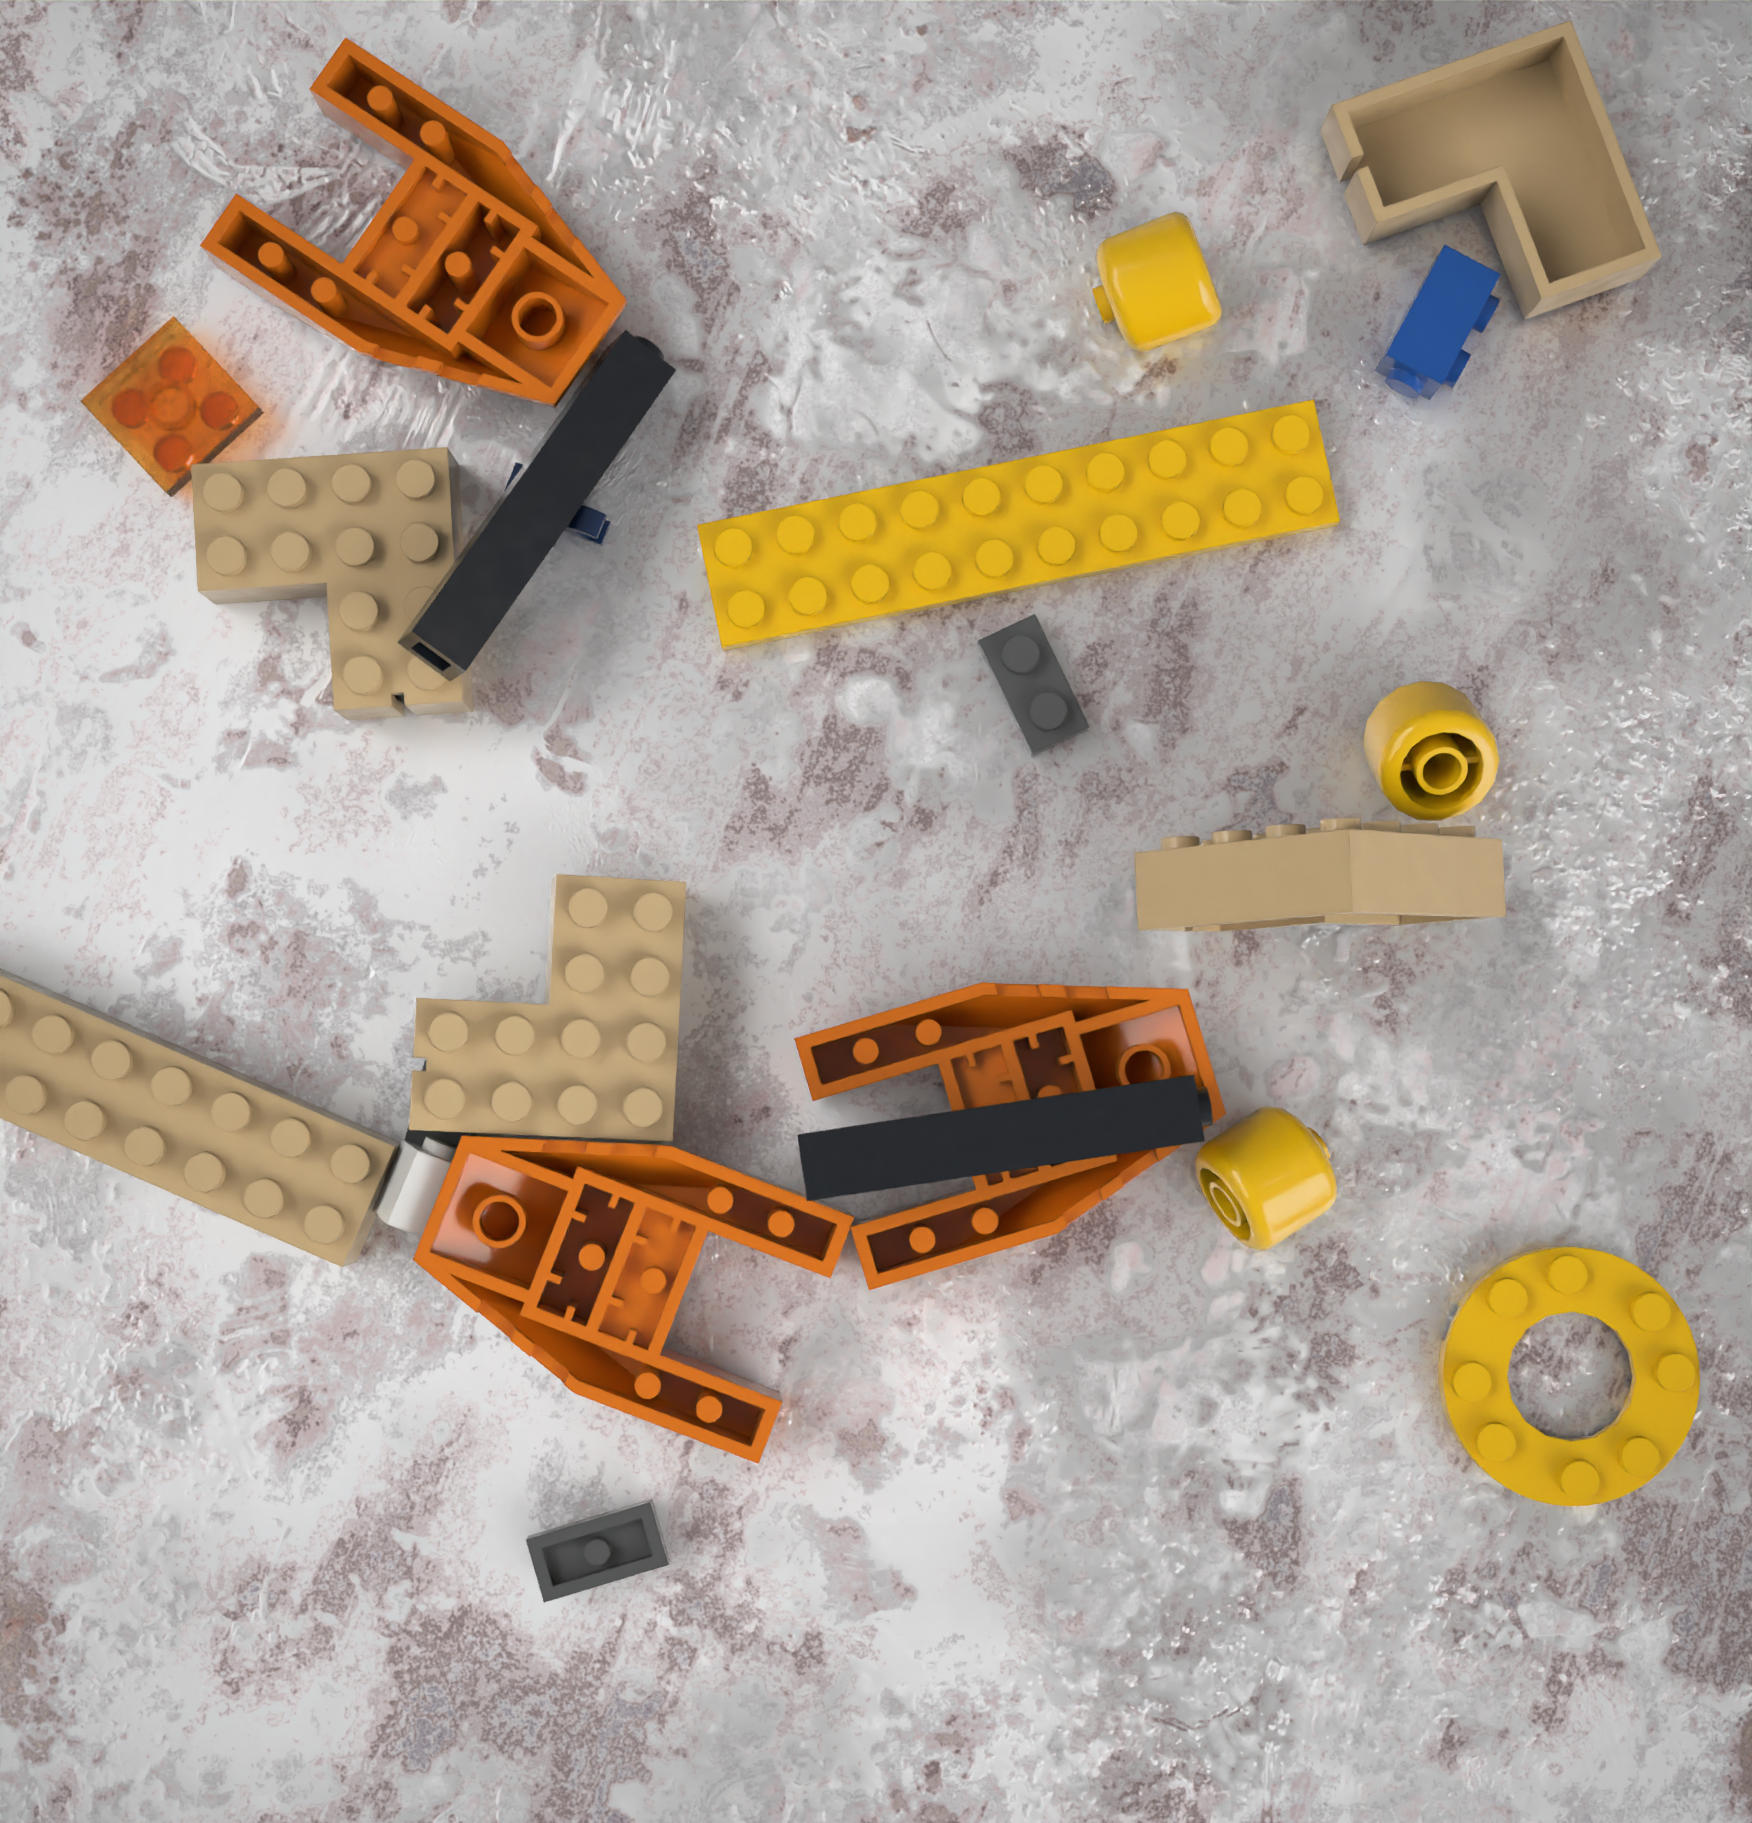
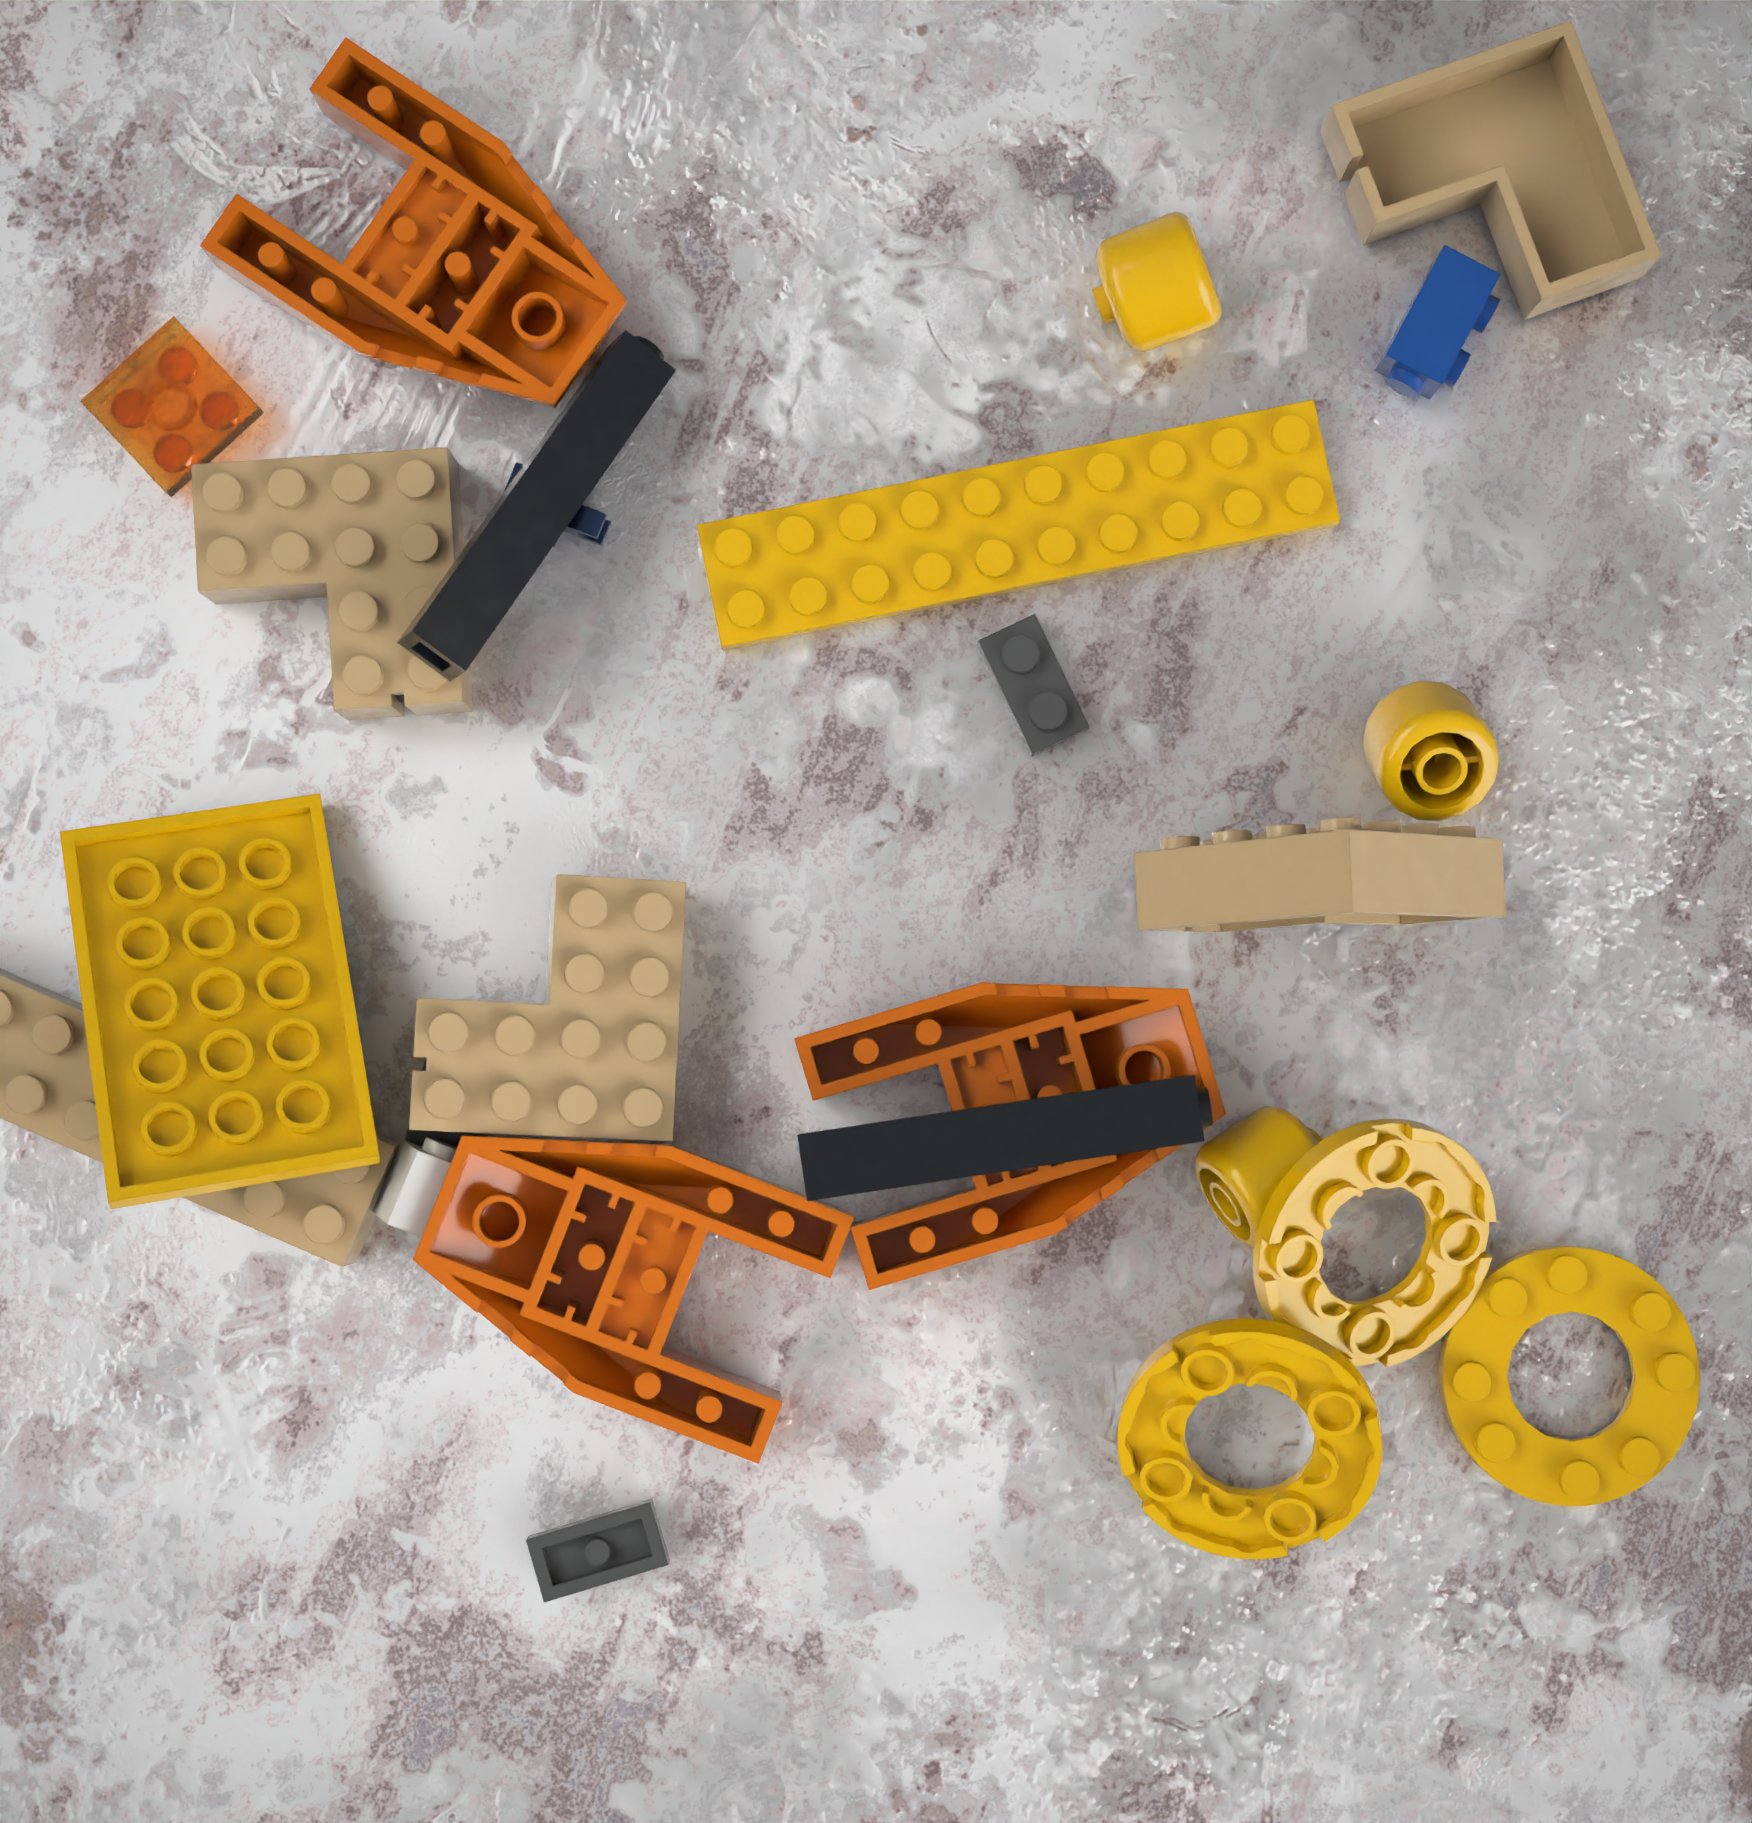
none -> yellow plate [60,793,380,1209]
none -> yellow plate [1117,1318,1383,1560]
none -> yellow plate [1252,1119,1496,1367]

